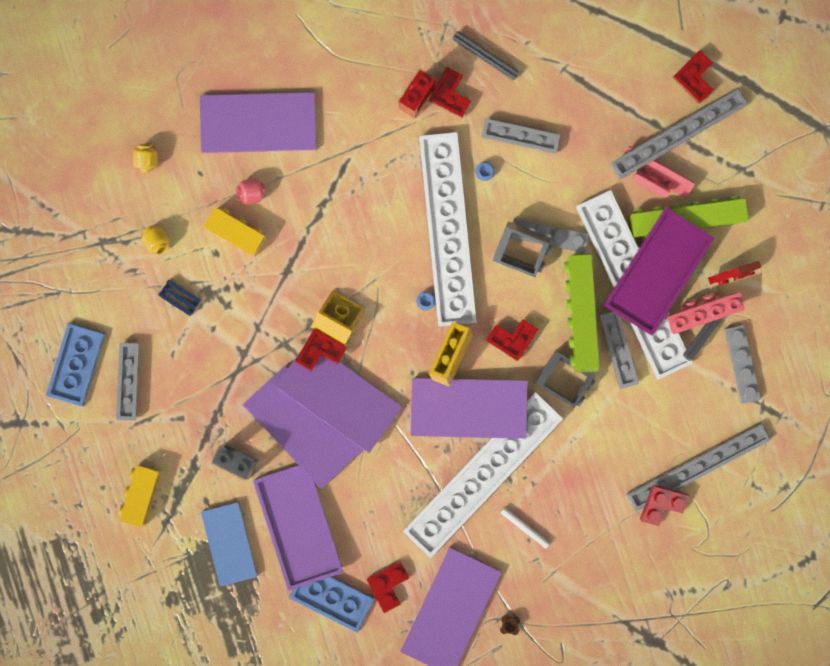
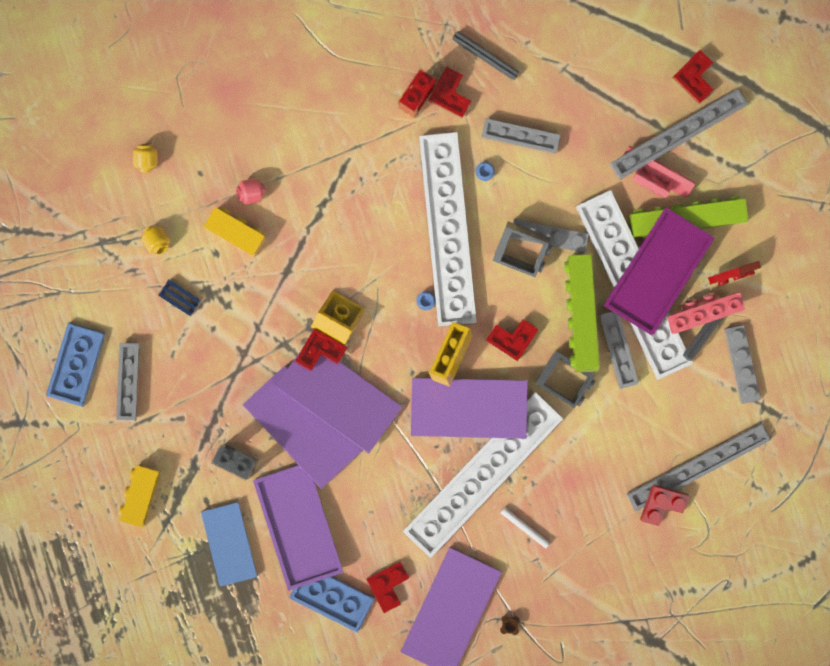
medium lavender tile [200,92,316,153] -> none

